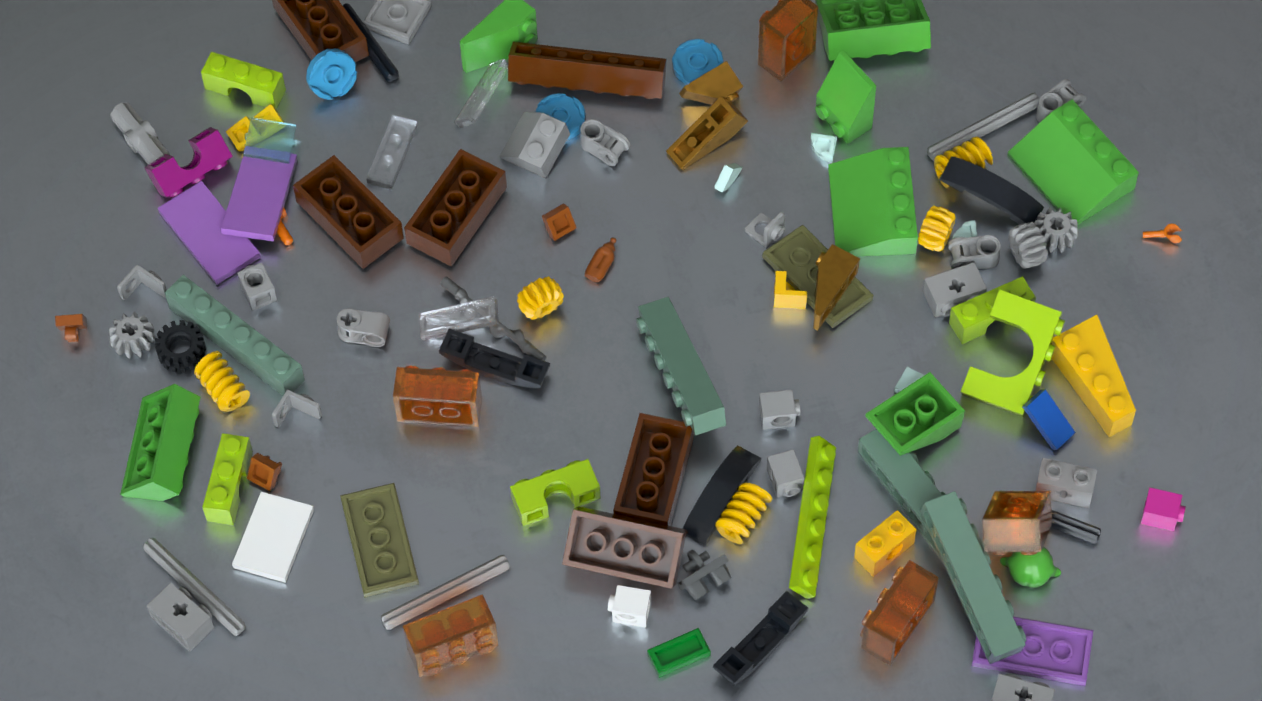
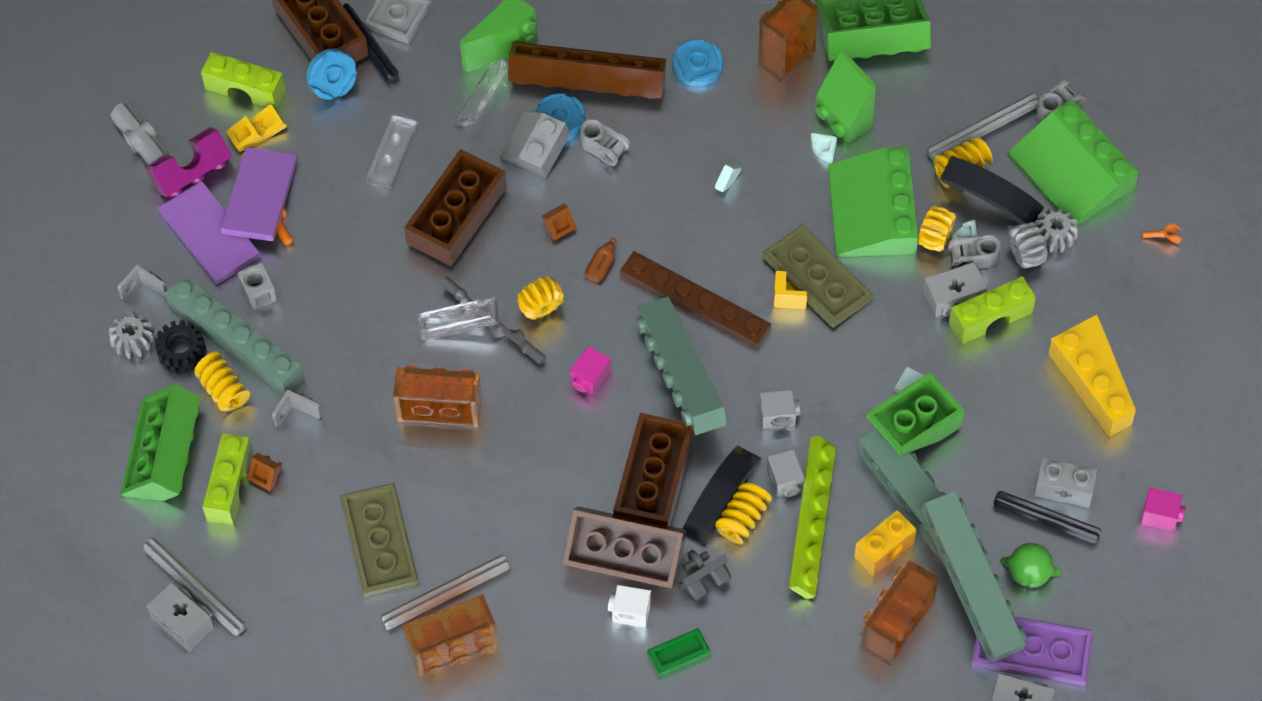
dark orange tile [55,314,87,343] -> none
white tile [232,492,314,583] -> none
clear light blue piece [243,117,296,164] -> none
reddish brown brick [293,155,404,269] -> none
light grey piece [337,308,390,347] -> none
black slope [439,329,550,388] -> none
lime arch [510,459,601,526] -> none
pearl gold slope [666,96,748,170] -> none
pearl gold slope [679,61,743,105] -> none
black slope [713,591,808,685] -> none
light grey bracket [745,212,785,249] -> none
pearl gold slope [813,244,860,331] -> none
lime arch [960,289,1065,417] -> none
clear orange brick [982,491,1052,555] -> none
blue tile [1022,389,1076,450] -> none
none -> dark pink brick [570,346,611,396]
none -> reddish brown plate [620,251,772,349]

